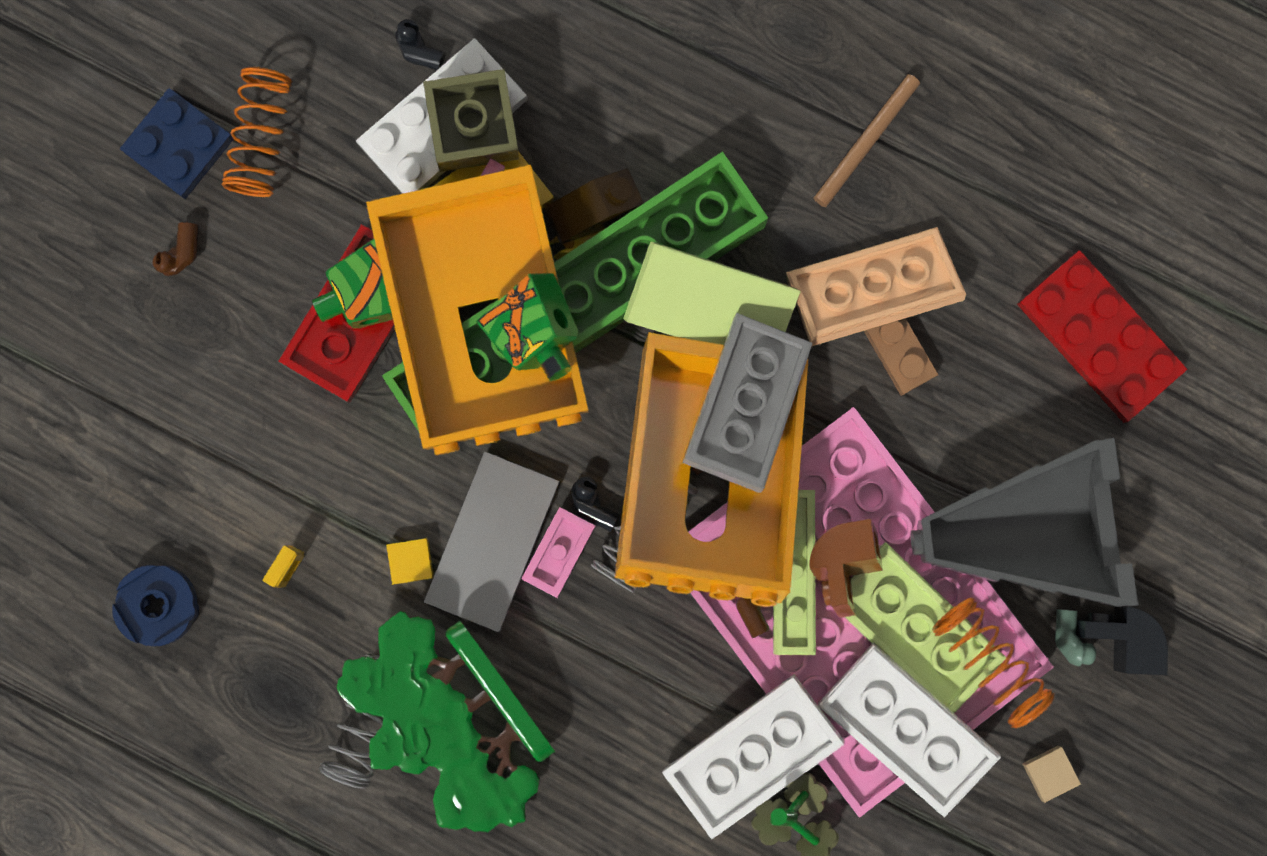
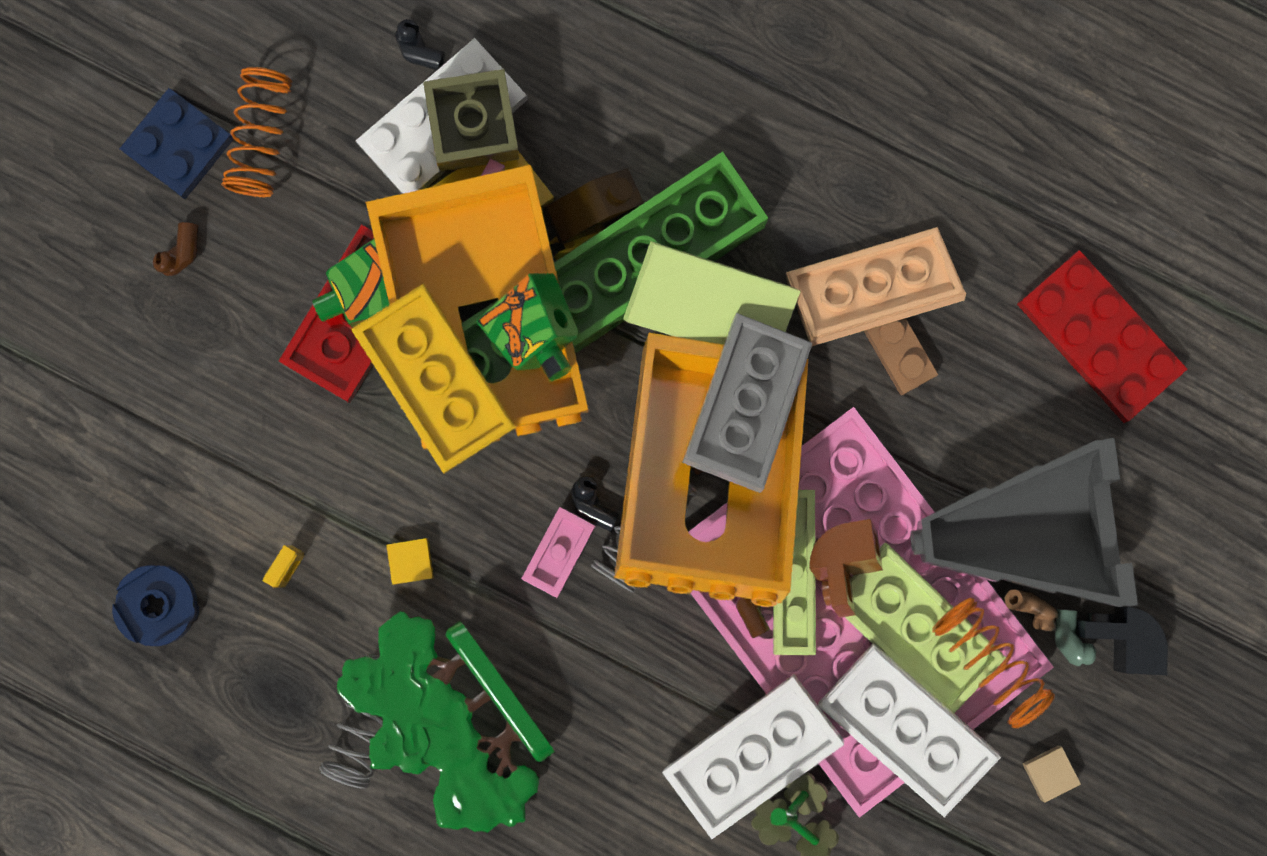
light grey tile [424,452,560,632] -> none
medium nougat bar [814,74,920,207] -> none
none -> yellow tile [351,283,516,474]
none -> medium nougat arm [1005,590,1058,632]

